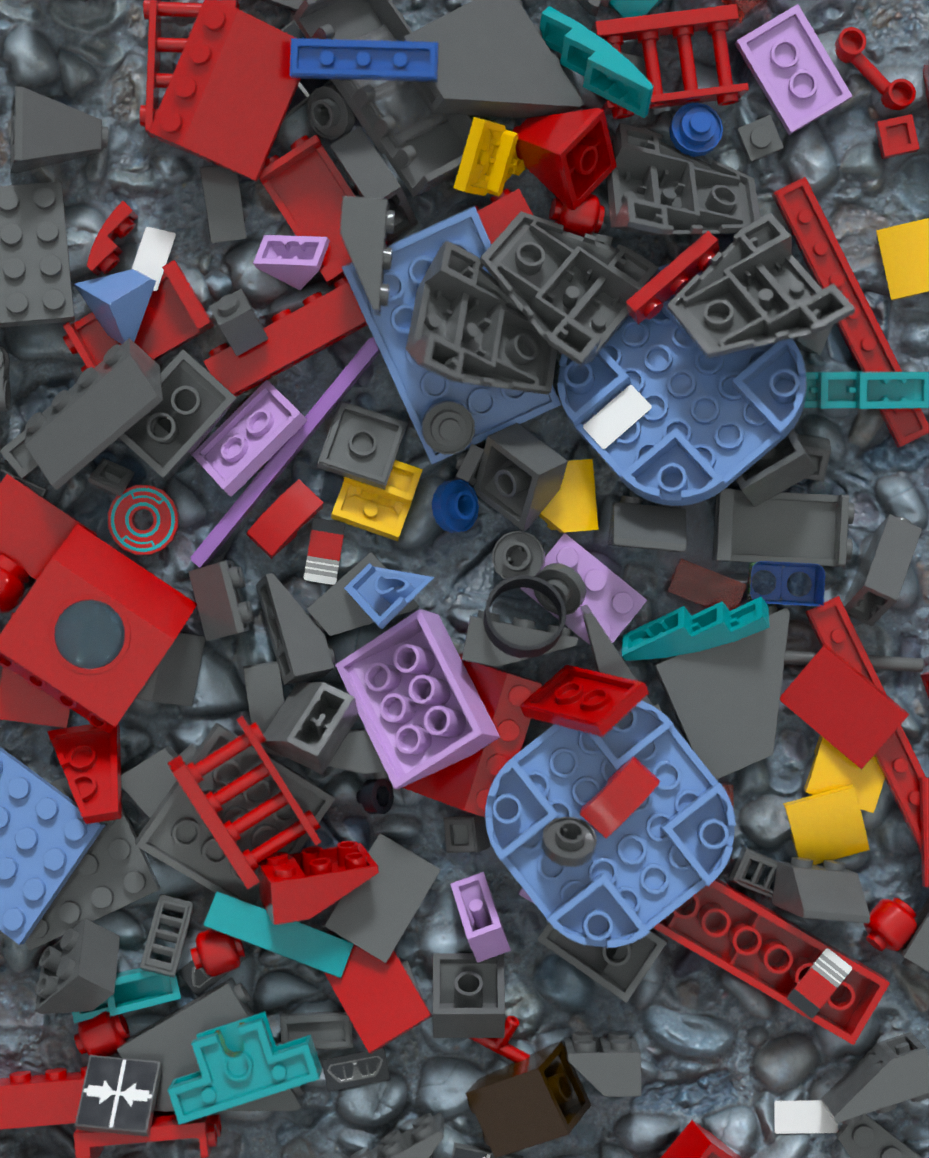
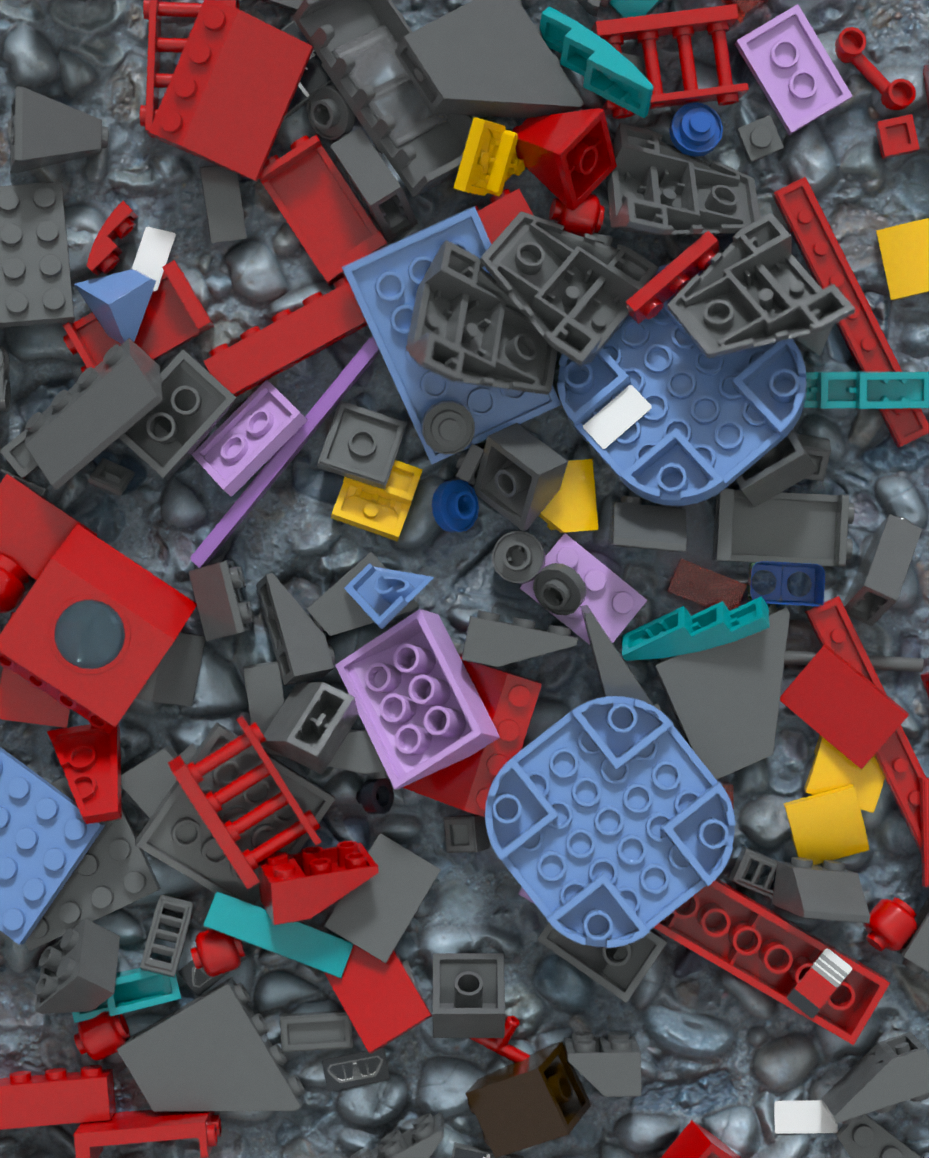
black tile [75,1055,163,1137] -> none
red tile [108,485,179,555] -> none
teal piece [168,1012,322,1125] -> none
dark grey slope [209,289,268,356] -> none
red slope [246,479,324,559] -> none
lavender slope [253,235,330,290] -> none
blue tile [290,38,439,82] -> none
sticker [304,518,345,585] -> none
dark grey slope [340,196,395,316] -> none
lavender slope [450,872,511,963] -> none
black tyre [483,575,566,658] -> none
red tile [520,665,649,737] -> none
dark grey plate [542,816,597,867] -> none
red slope [580,756,660,838] -> none

